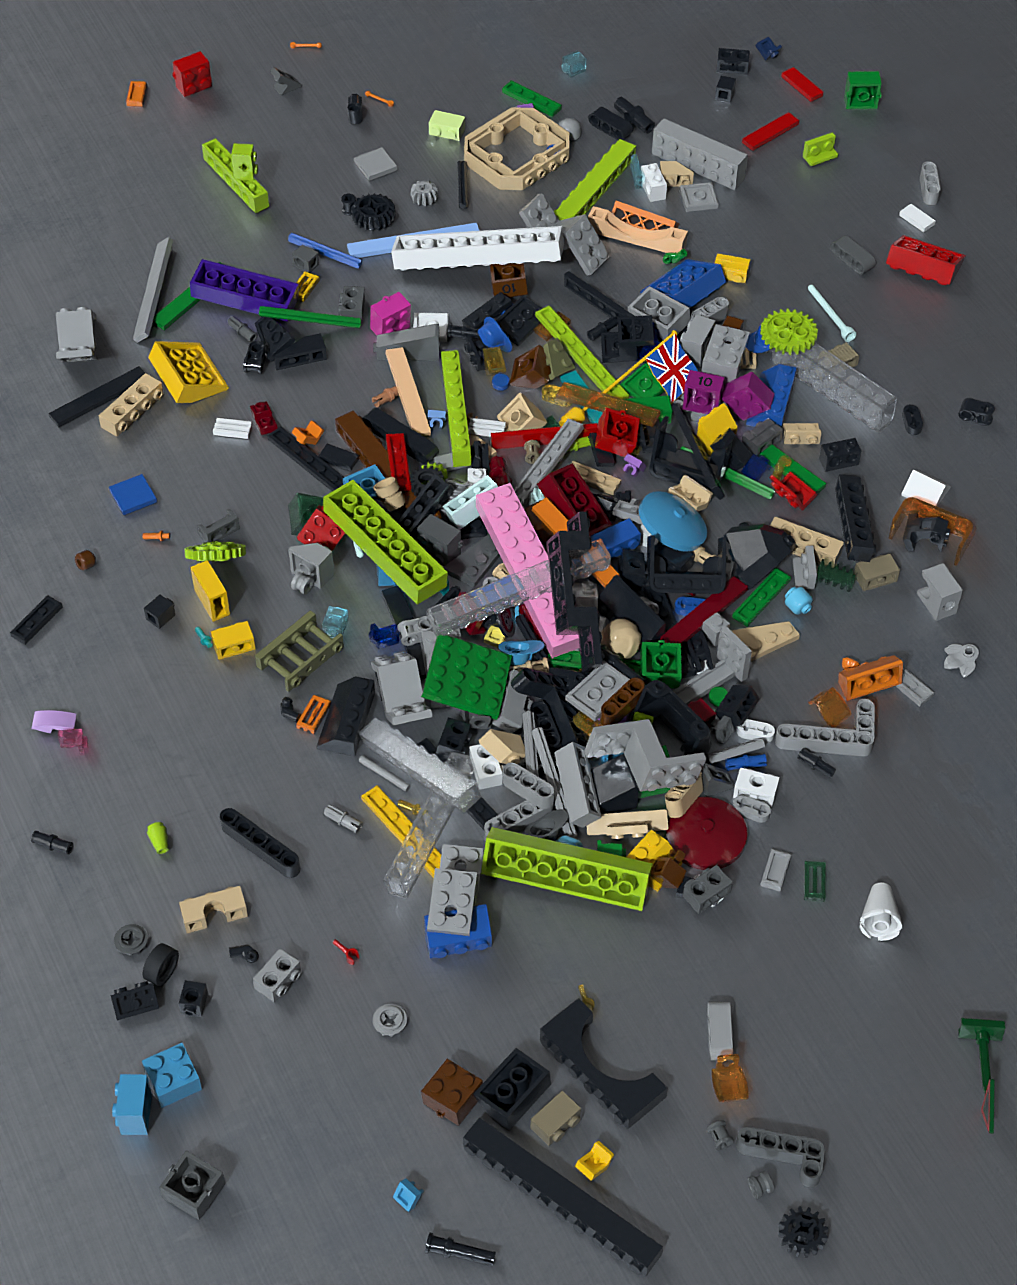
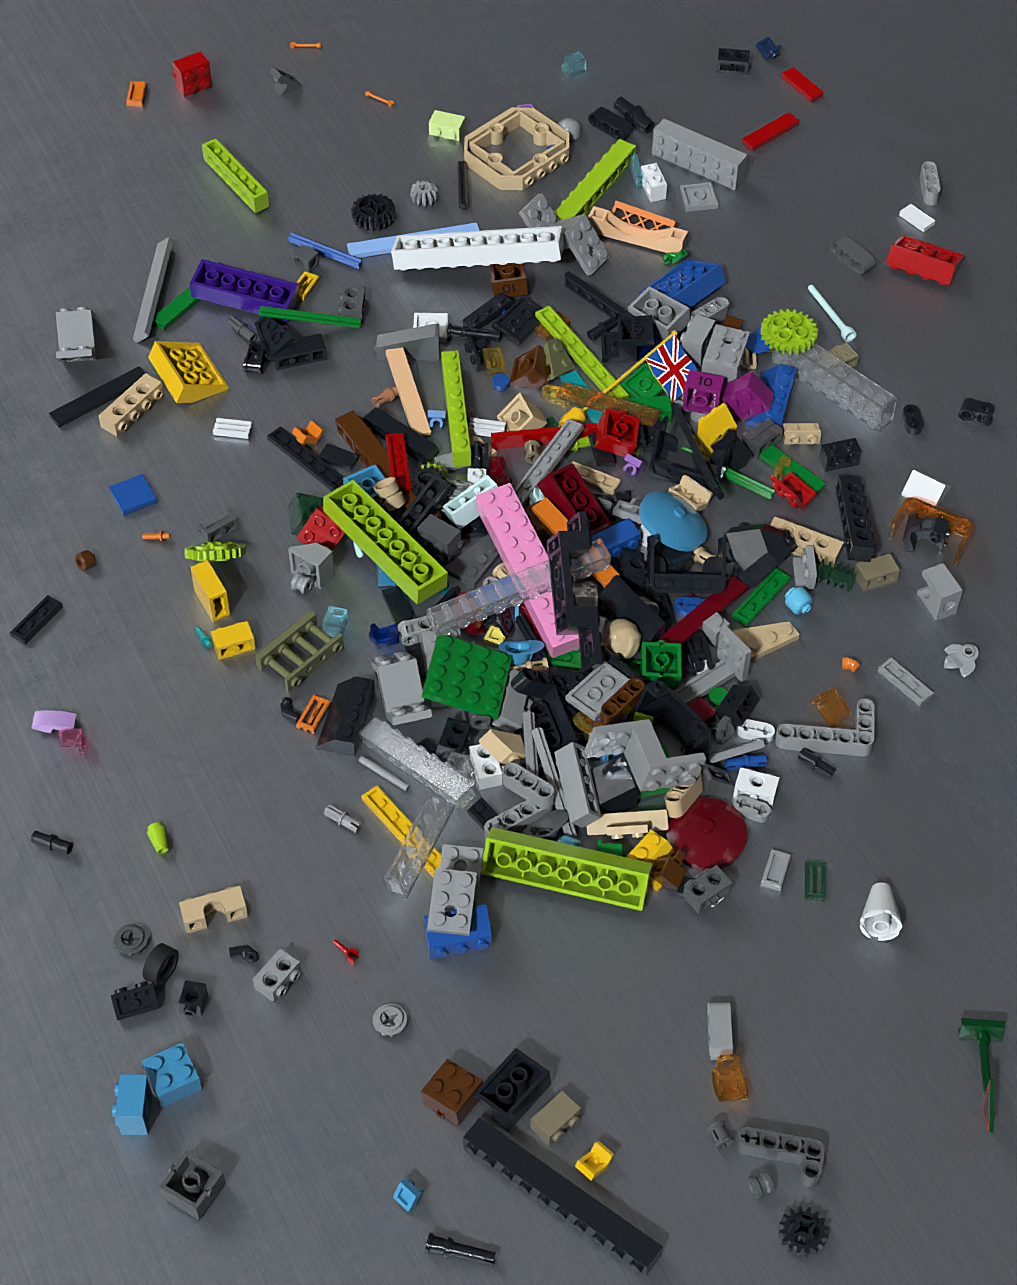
black brick [144,594,176,629] -> none
black beam [219,808,300,878] -> none
lime brick [231,143,258,181] -> none
dark red slope [250,401,278,435] -> none
black bush [341,193,356,216] -> none
black piece [347,94,363,124] -> none
light grey tile [354,147,398,181] -> none
dark pink brick [370,292,411,336] -> none
clear yellow piece [397,799,426,815] -> none
blue piece [478,317,512,353] -> none
green tile [502,80,562,117] -> none
black arch [540,998,668,1129] -> none
clear yellow hand [578,985,595,1010] -> none
tan slope [659,161,694,187] -> none
black brick [715,75,736,102] -> none
yellow brick [715,253,750,283] -> none
clear blue bracket [741,454,771,481] -> none
lime bracket [803,132,838,166] -> none
orange slope [838,655,903,701] -> none
green brick [844,71,882,109] -> none

